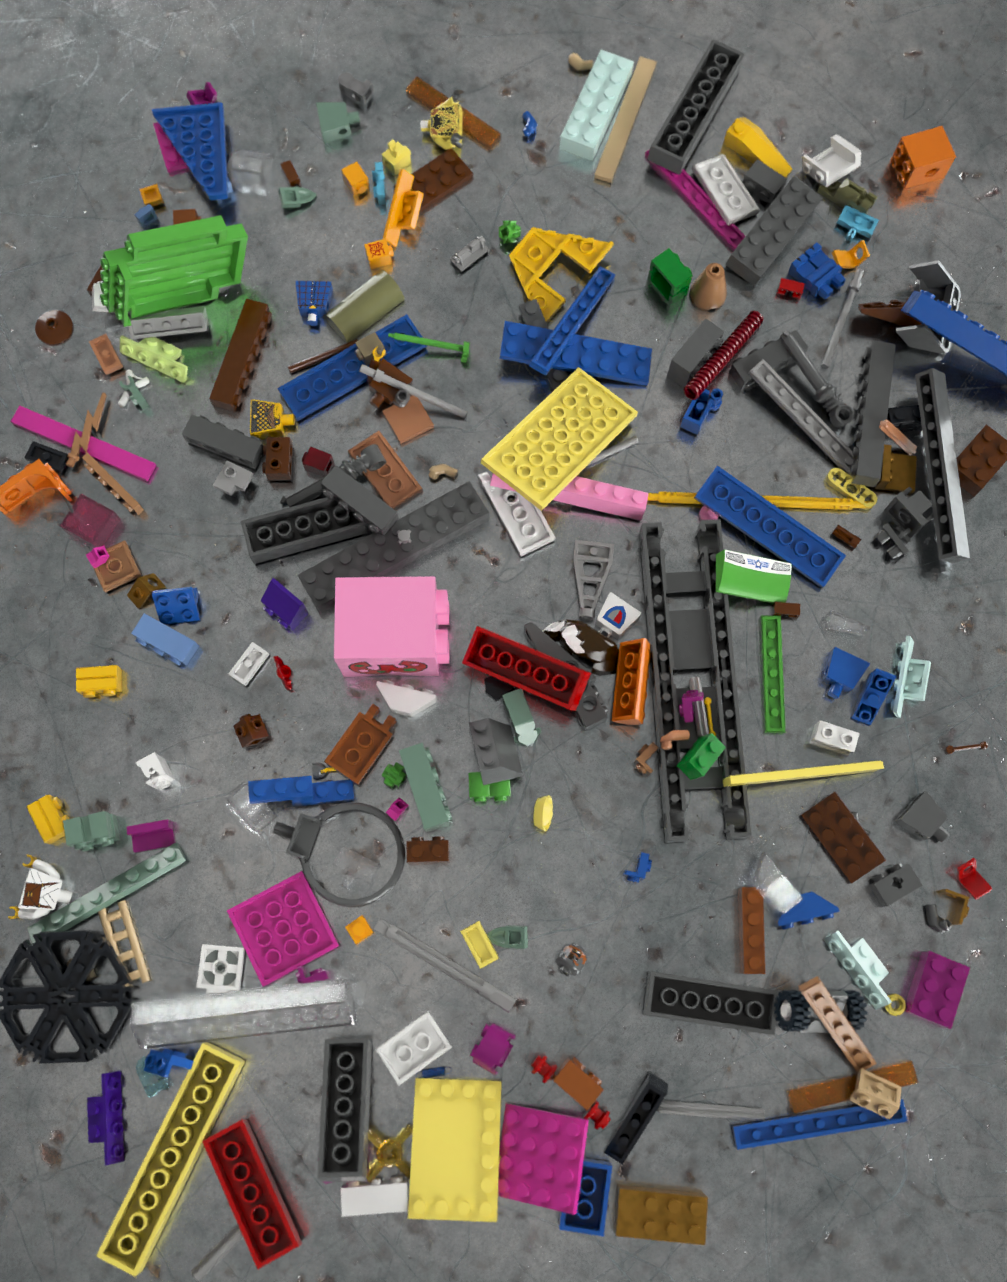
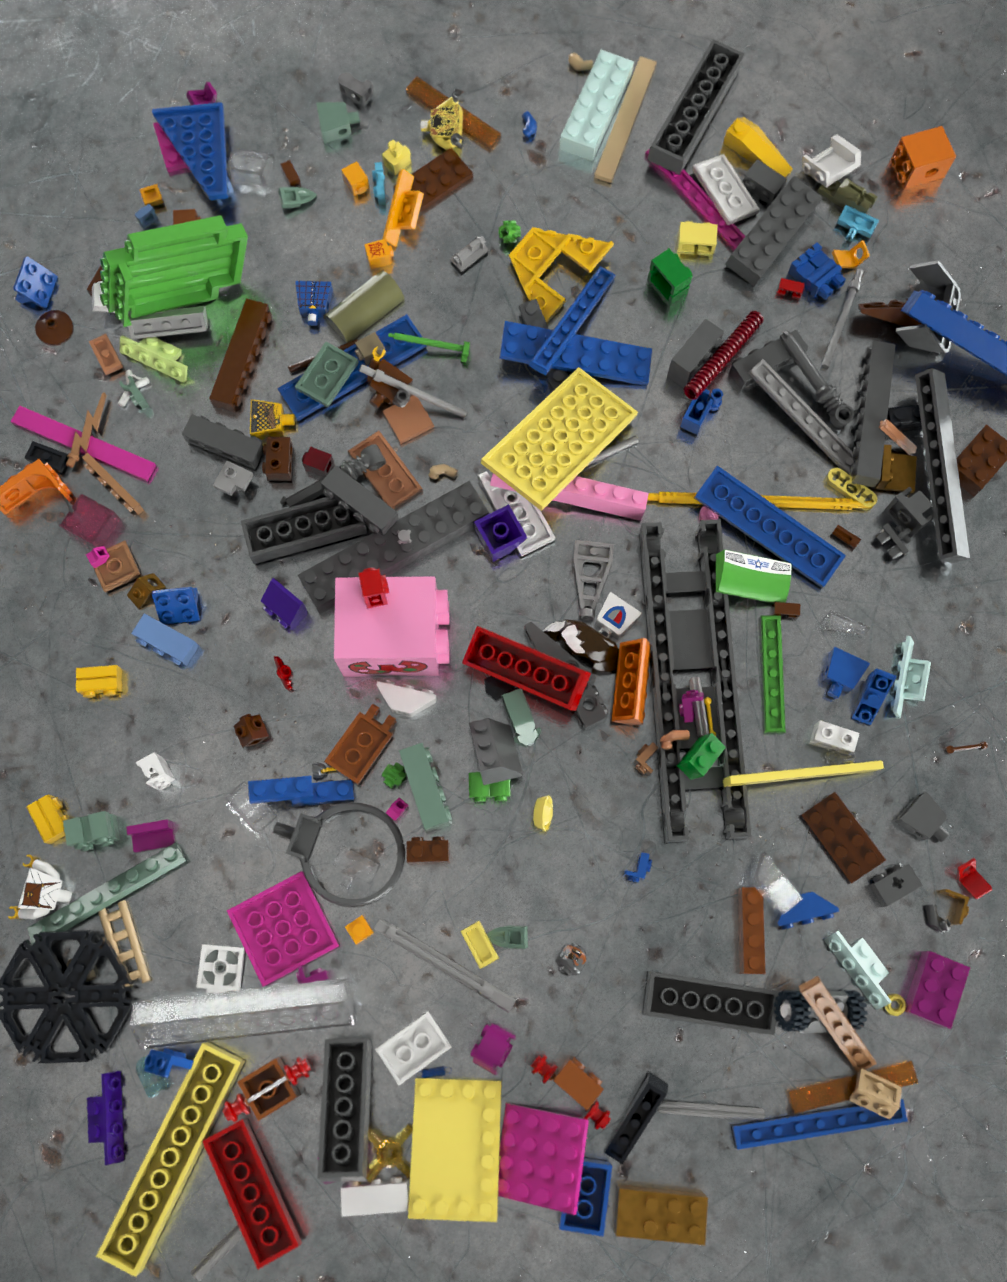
white plate [229,642,270,686] -> none
medium nougat cone [690,263,727,311] -> none
none -> blue bracket [13,257,57,308]
none -> dark orange brick [222,1057,312,1123]
none -> sand green plate [295,342,359,407]
none -> red brick [359,568,390,609]
none -> dark purple slope [474,504,527,562]
none -> light yellow piece [677,221,717,254]
none -> clear arm [825,749,856,765]

